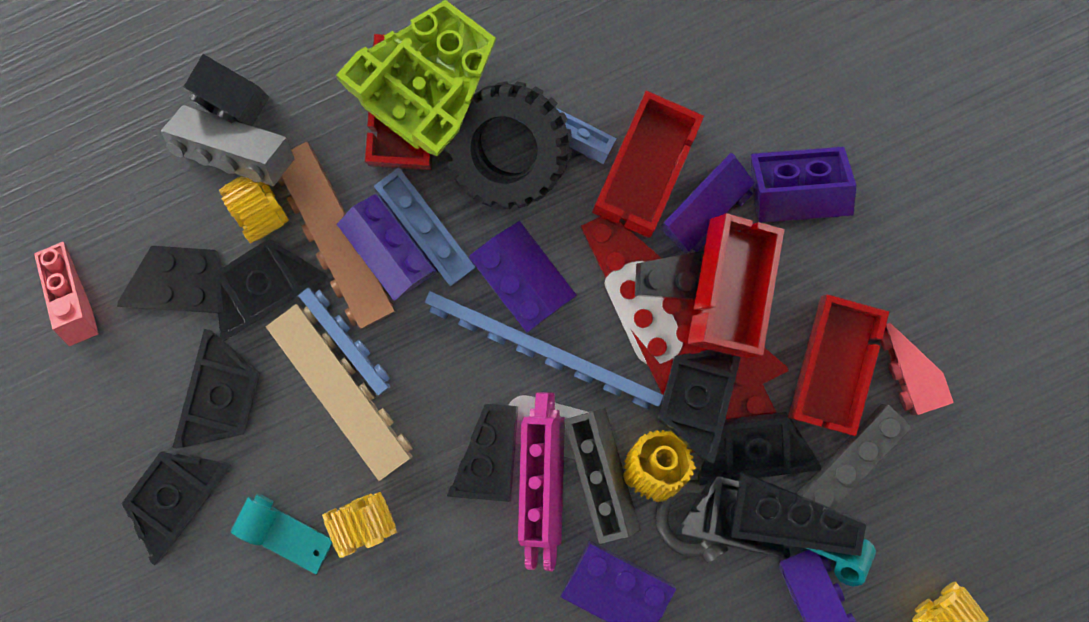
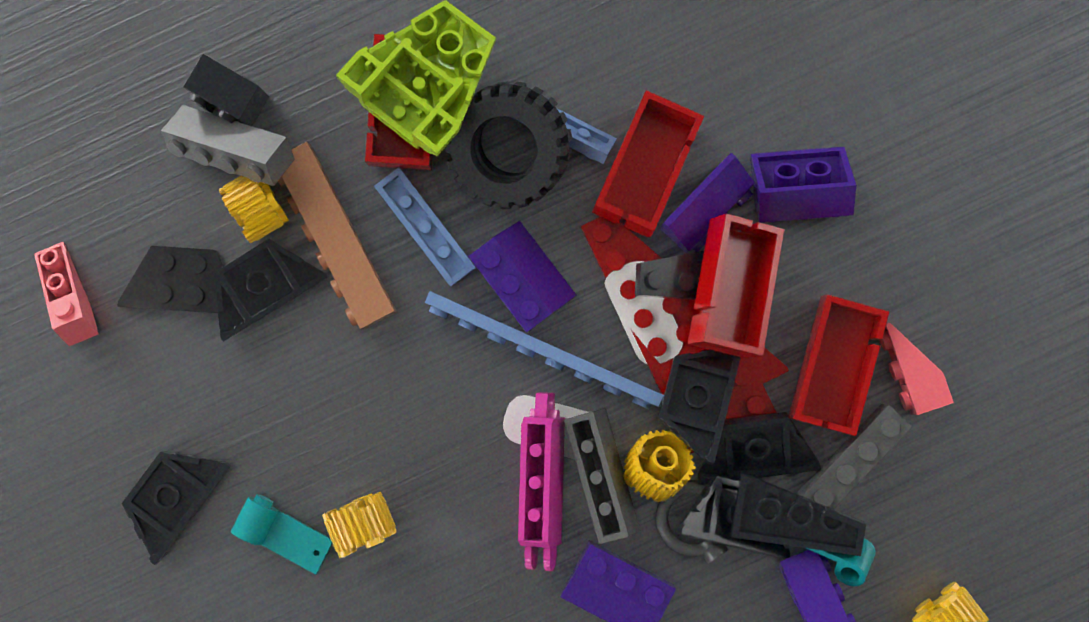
black wing [172,329,260,449] -> none
tan brick [265,304,413,481] -> none
medium blue plate [298,288,391,395] -> none
dark purple slope [336,194,439,301] -> none
black wing [447,404,518,502] -> none

